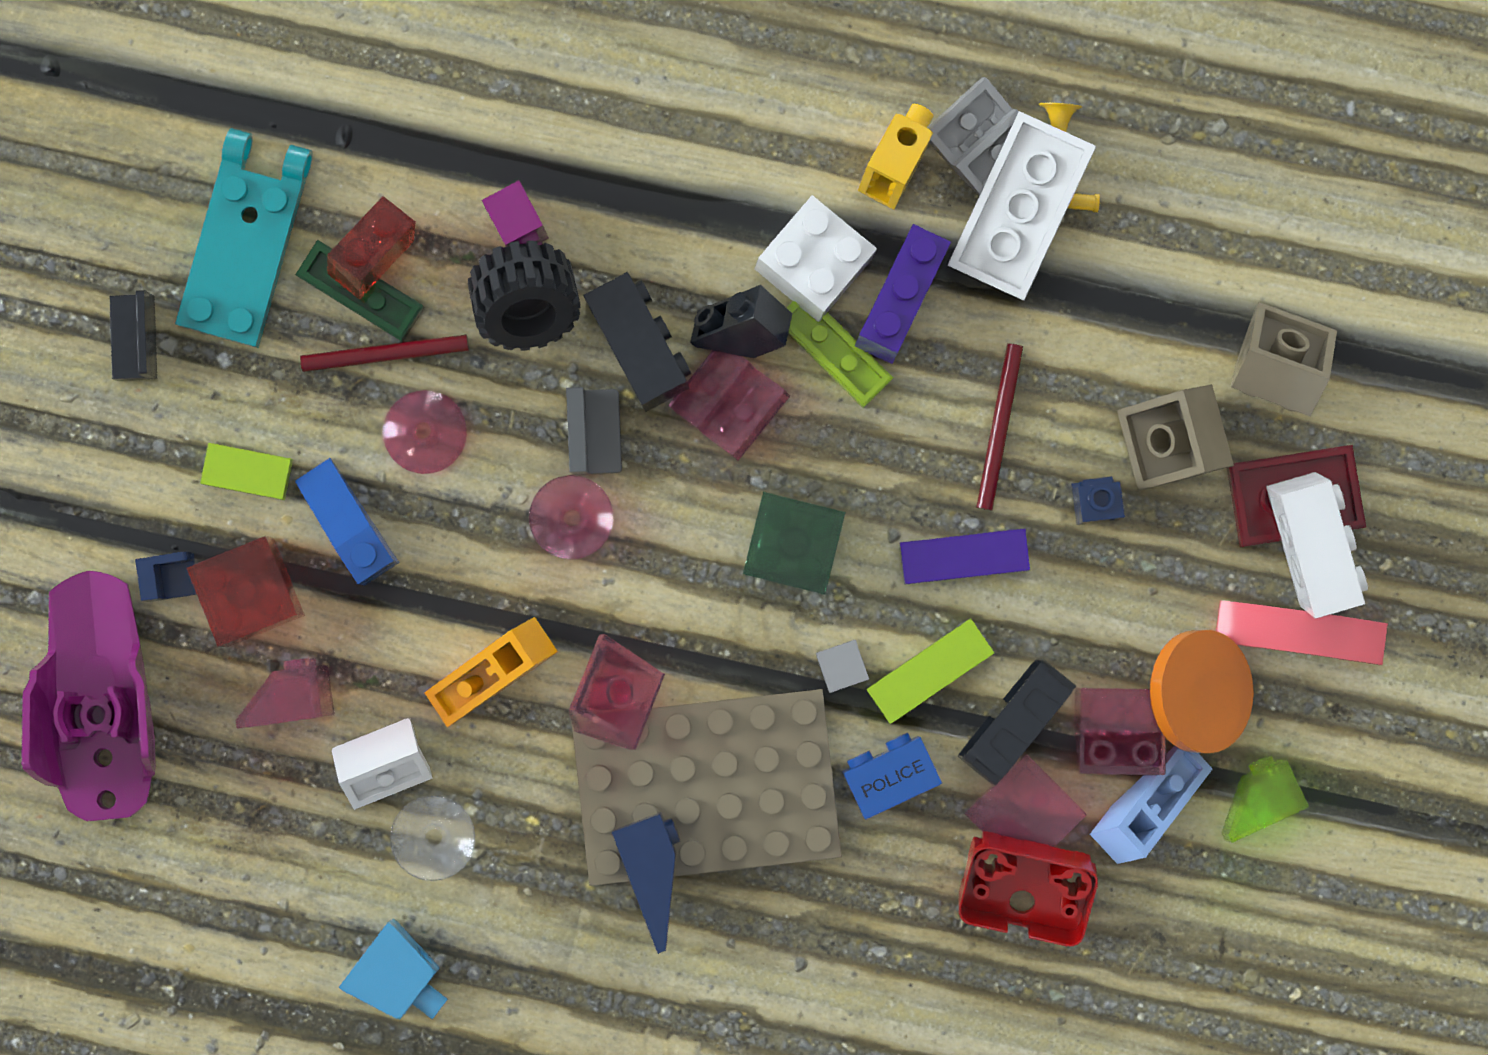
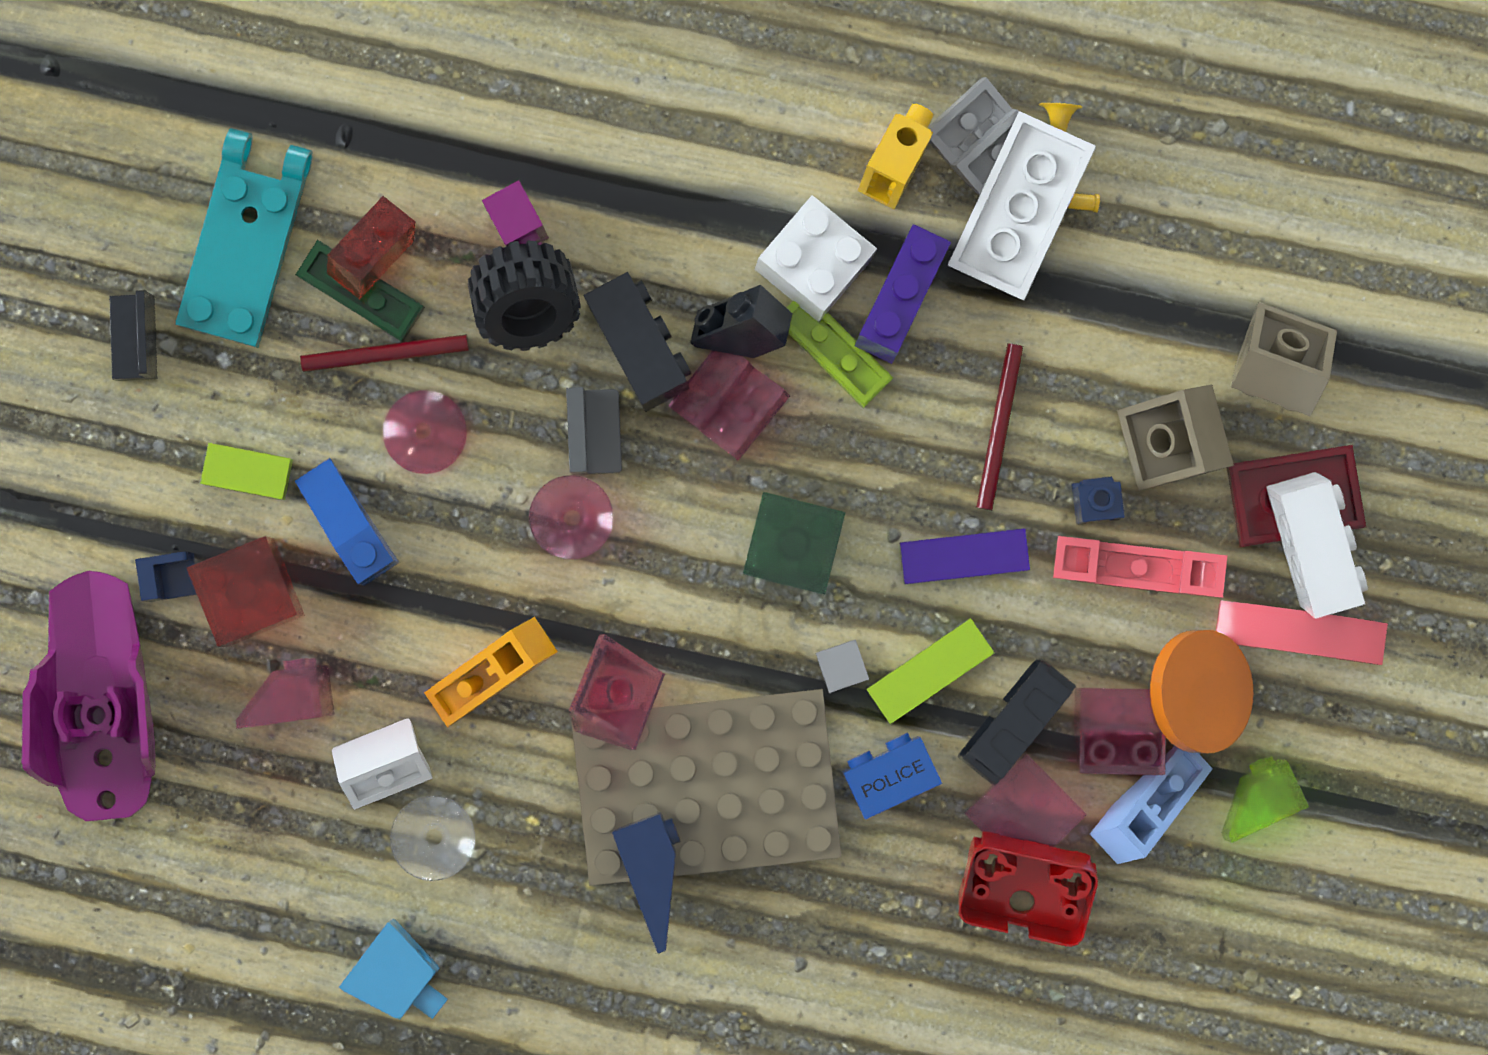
none -> coral slope [1053,536,1227,598]

